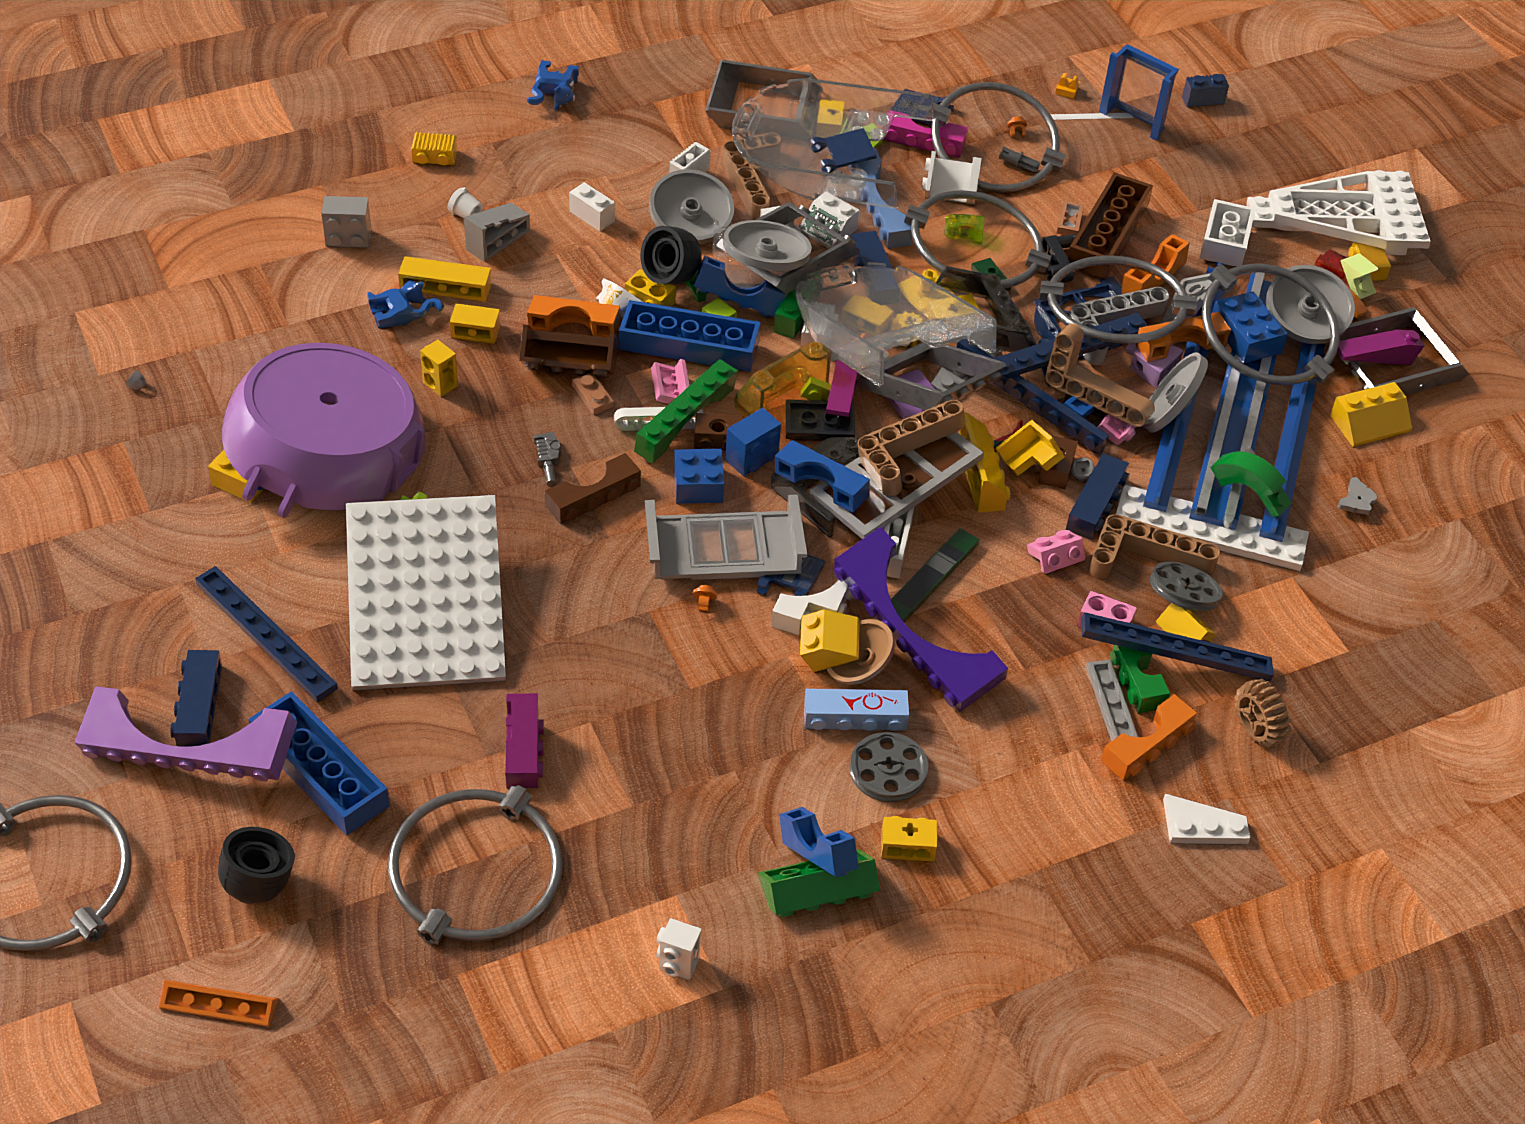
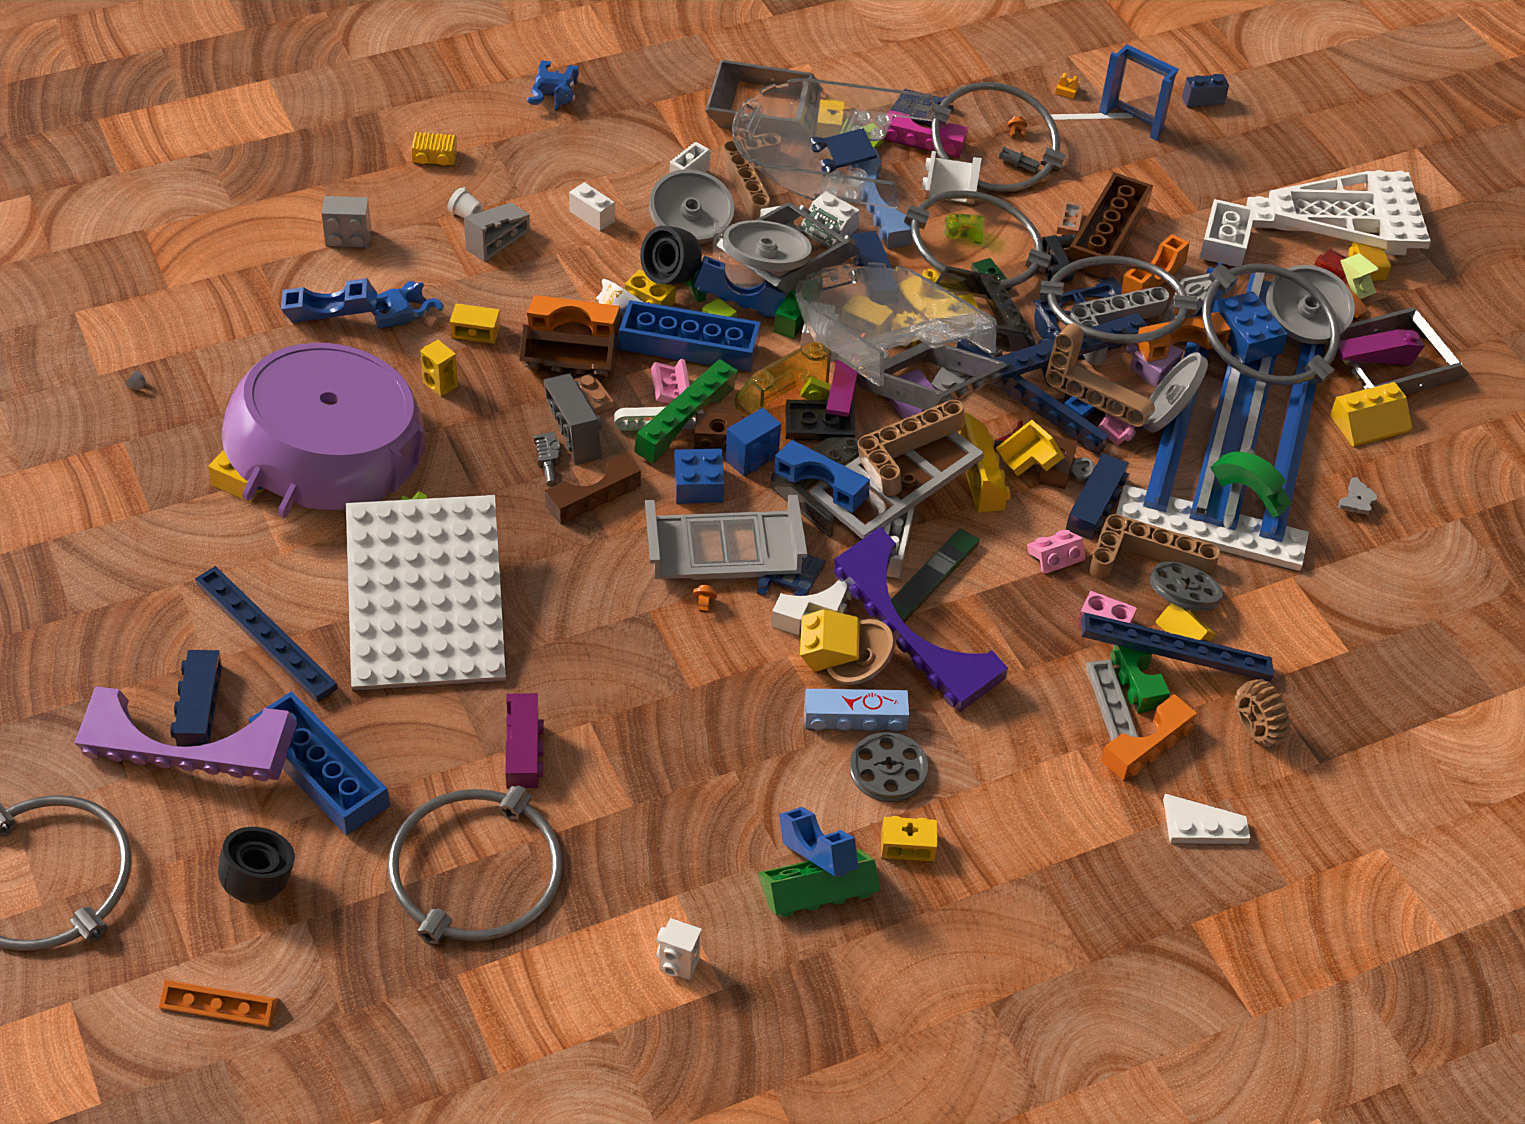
yellow brick [398,256,492,302] -> none
none -> blue arch [281,278,377,323]
none -> dark grey wedge [544,374,602,465]

